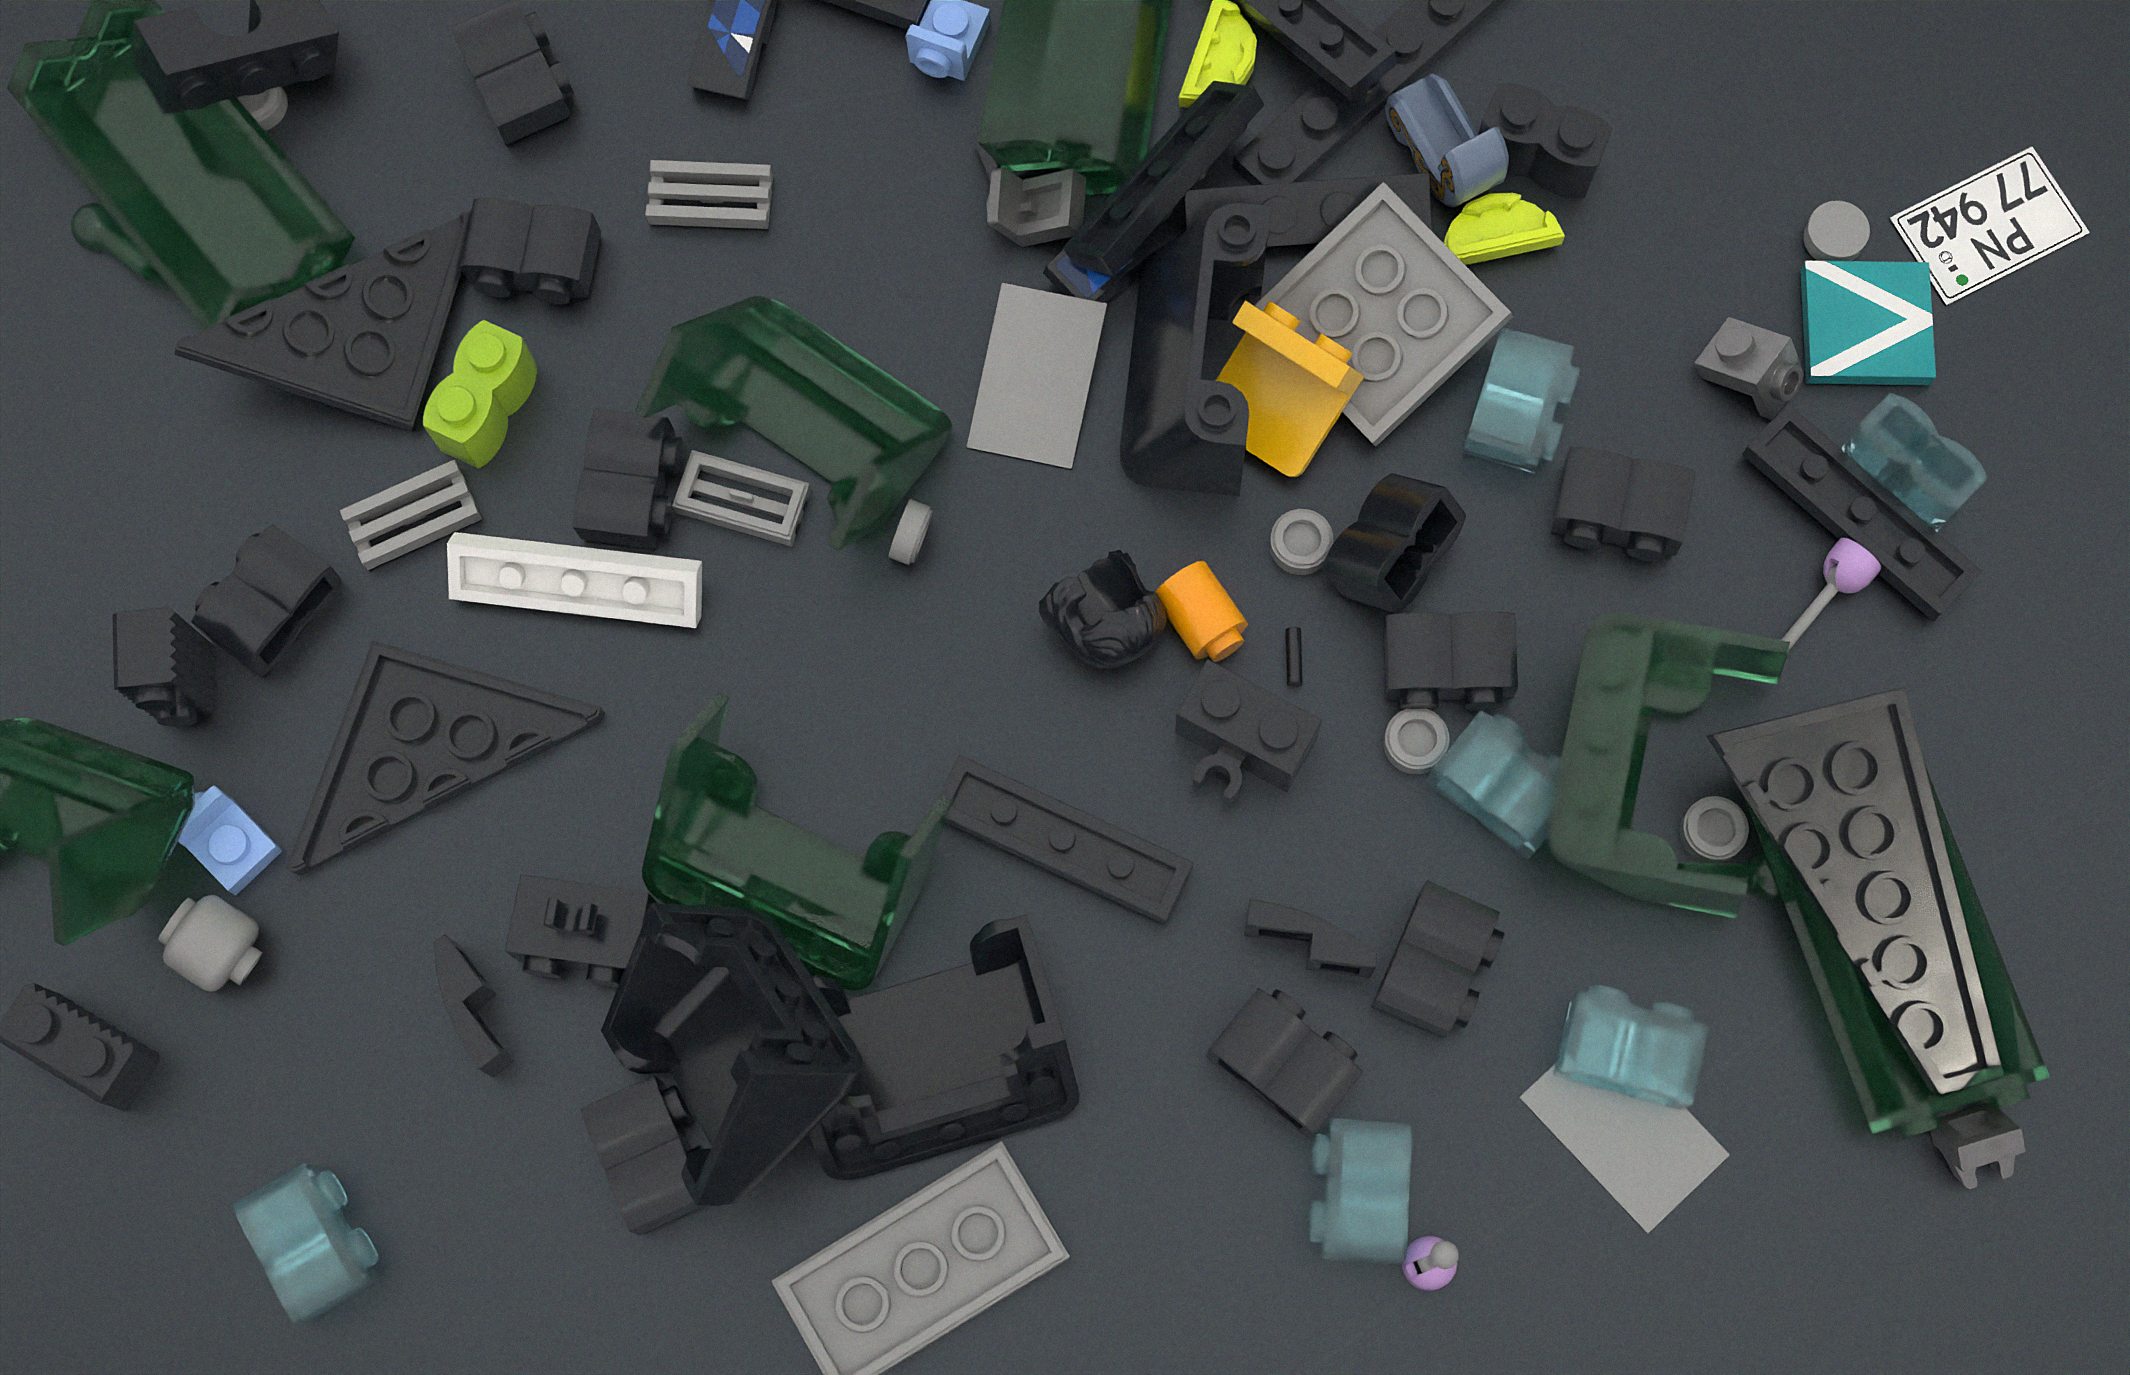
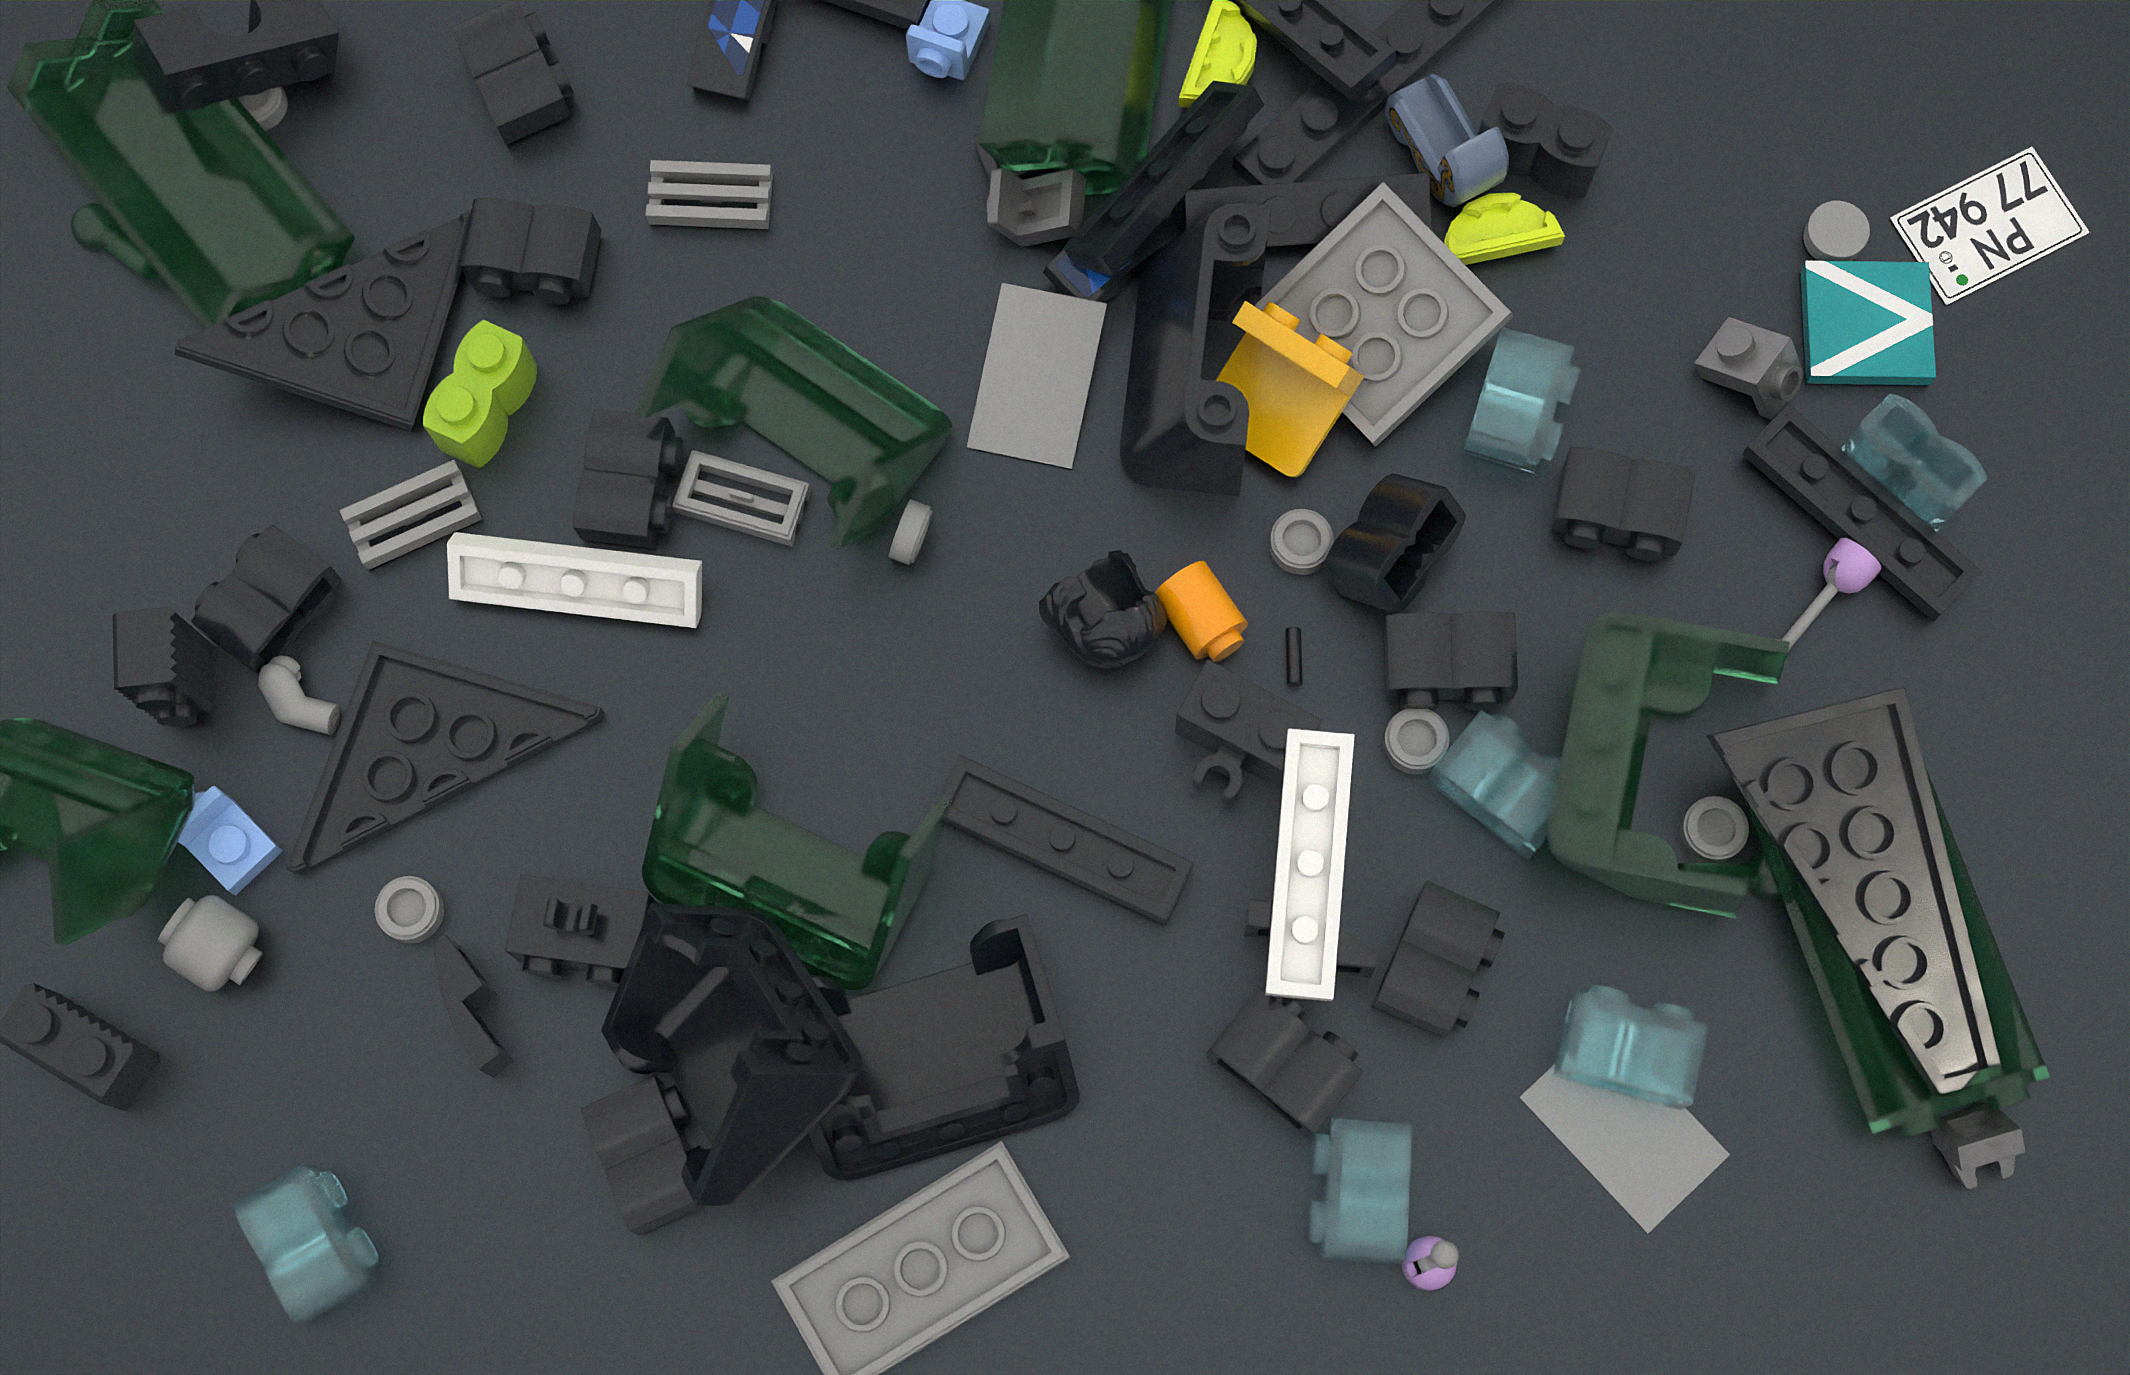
none -> light grey arm [258,655,341,735]
none -> light grey tile [375,876,444,944]
none -> white plate [1265,729,1354,1002]

